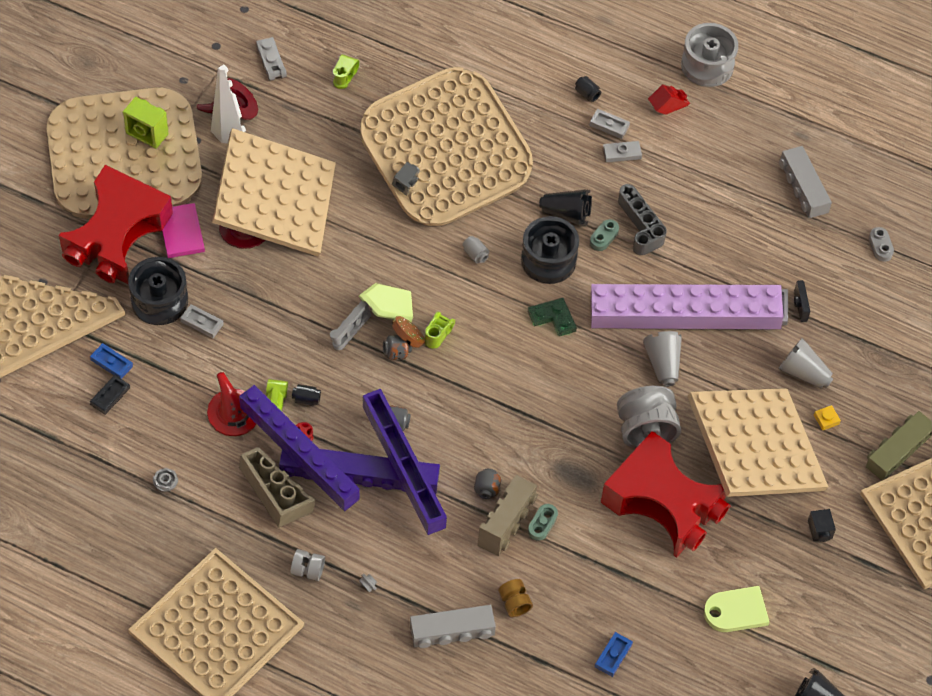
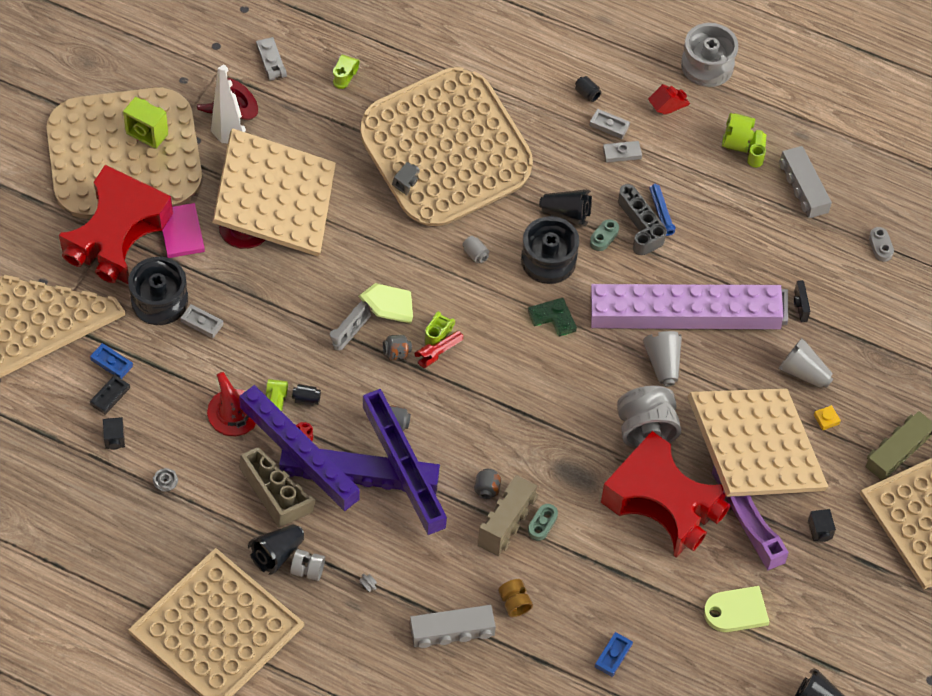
dark orange tile [392,316,425,348] -> none
none -> black brick [103,417,125,450]
none -> black cone [248,524,304,575]
none -> piece [414,331,464,368]
none -> blue axle [649,184,676,236]
none -> medium lavender arch [712,466,789,571]
none -> lime brick [722,113,756,153]
none -> lime piece [747,130,767,168]

